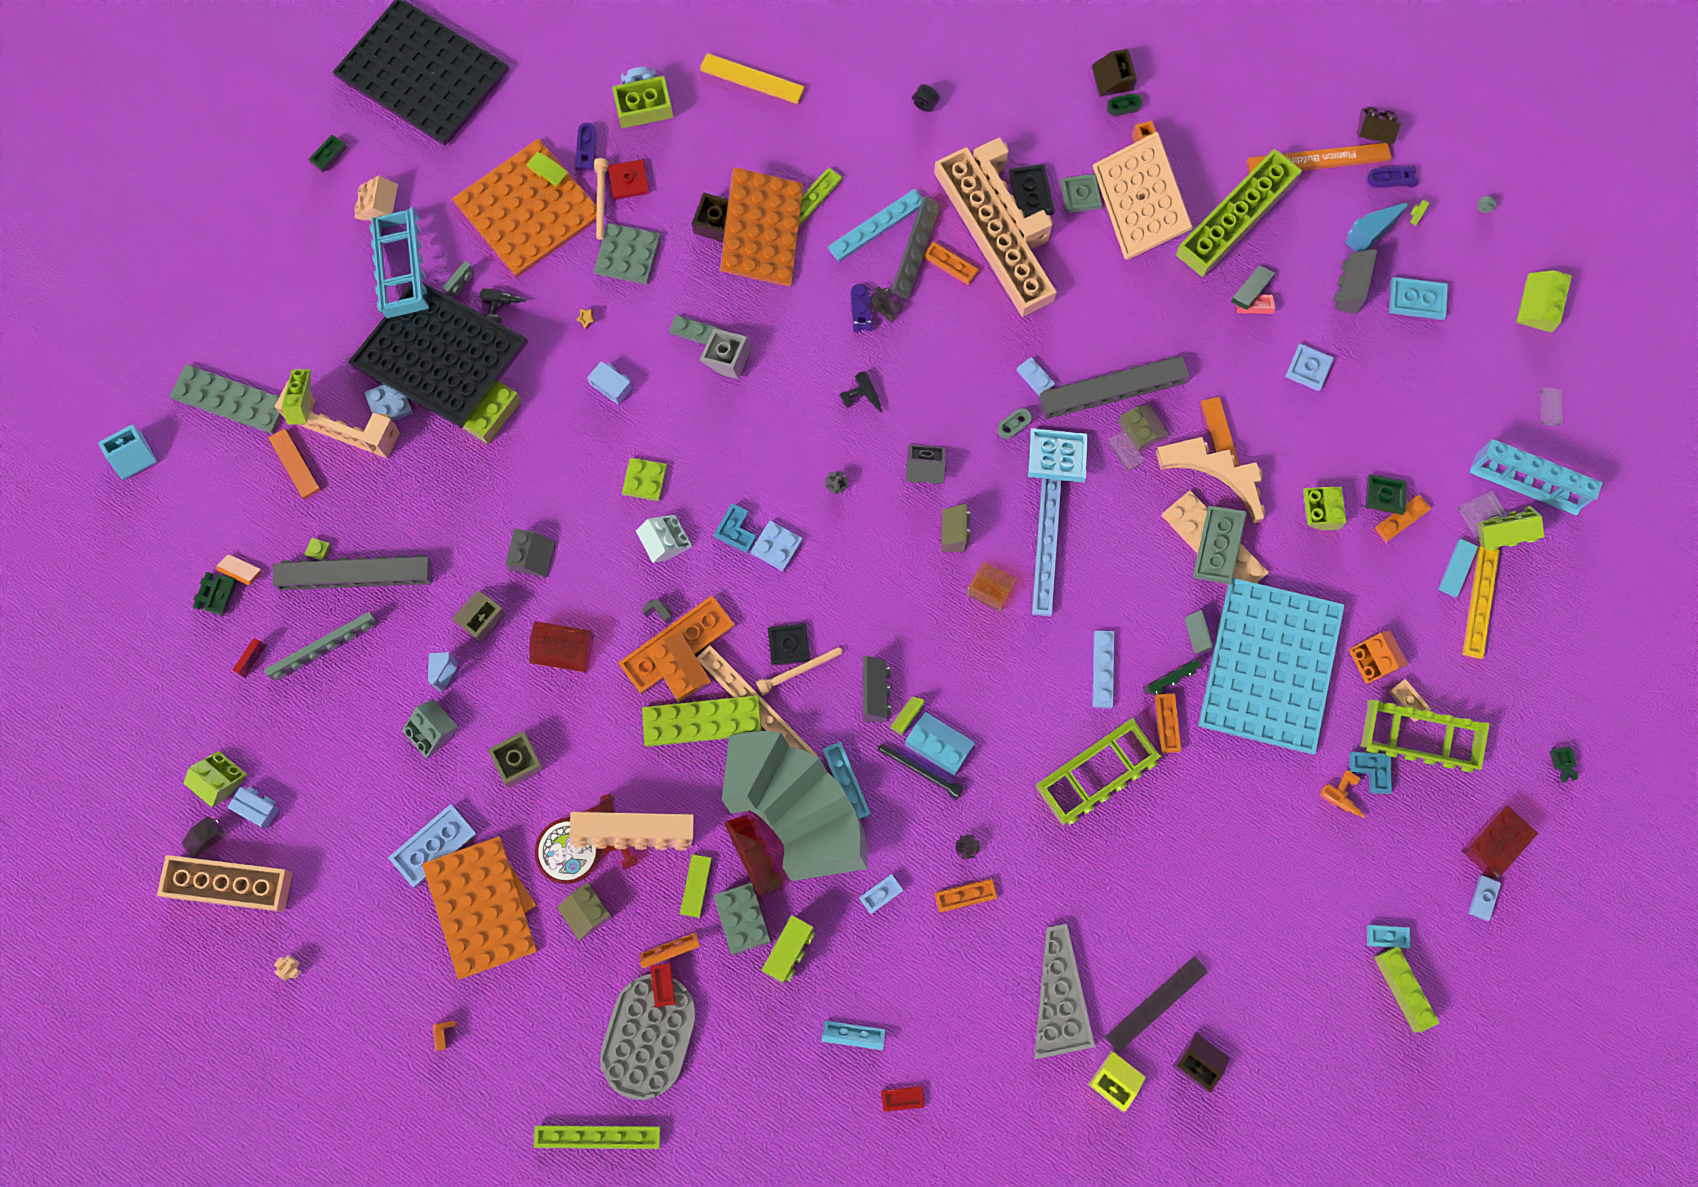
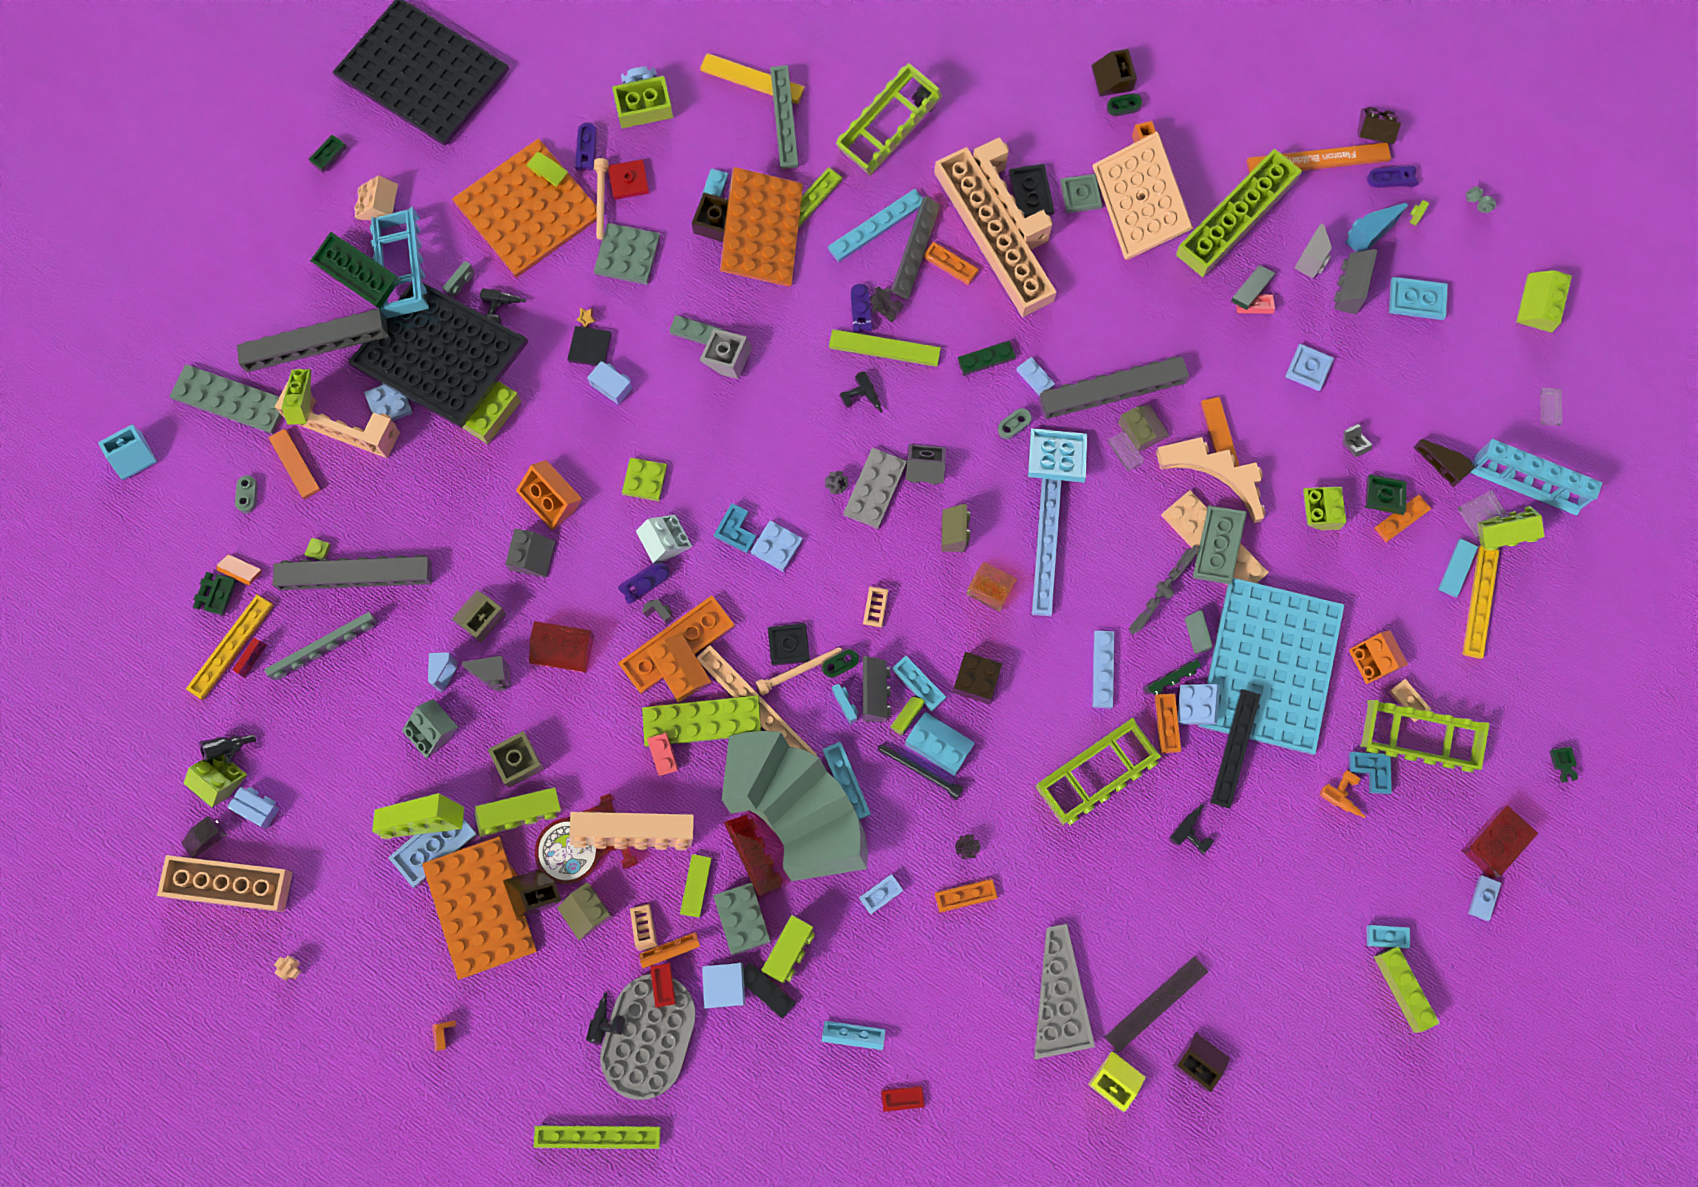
none -> yellow tile [186,594,274,700]
none -> black piece [199,734,256,764]
none -> sand green plate [235,475,258,513]
none -> dark grey brick [237,309,389,372]
none -> dark green plate [310,232,401,309]
none -> lime wedge [372,793,464,839]
none -> dark grey slope [462,656,512,692]
none -> lime wedge [474,787,561,837]
none -> dark brown slope [503,870,561,919]
none -> orange slope [516,460,583,530]
none -> black tile [567,326,612,366]
none -> black piece [586,993,626,1045]
none -> dark purple plate [618,561,670,604]
none -> light nougat slope [630,904,658,951]
none -> coral plate [647,732,678,776]
none -> medium azure plate [700,169,729,200]
none -> light blue tile [702,963,745,1008]
none -> black plate [743,962,796,1019]
none -> sand green plate [770,65,799,169]
none -> dark green plate [821,648,859,678]
none -> lime tile [829,329,941,367]
none -> medium azure plate [832,683,859,725]
none -> lime window [836,63,942,176]
none -> light grey plate [843,448,907,529]
none -> light nougat slope [863,586,888,627]
none -> medium azure plate [892,656,946,711]
none -> dark brown brick [952,652,1002,704]
none -> dark green plate [957,341,1016,376]
none -> dark grey piece [1129,545,1200,634]
none -> black piece [1169,804,1214,855]
none -> light blue plate [1178,684,1220,725]
none -> black plate [1210,689,1261,809]
none -> light grey slope [1295,223,1332,278]
none -> dark grey bracket [1343,424,1372,457]
none -> dark brown slope [1413,439,1475,487]
none -> sand green plate [1465,186,1484,203]

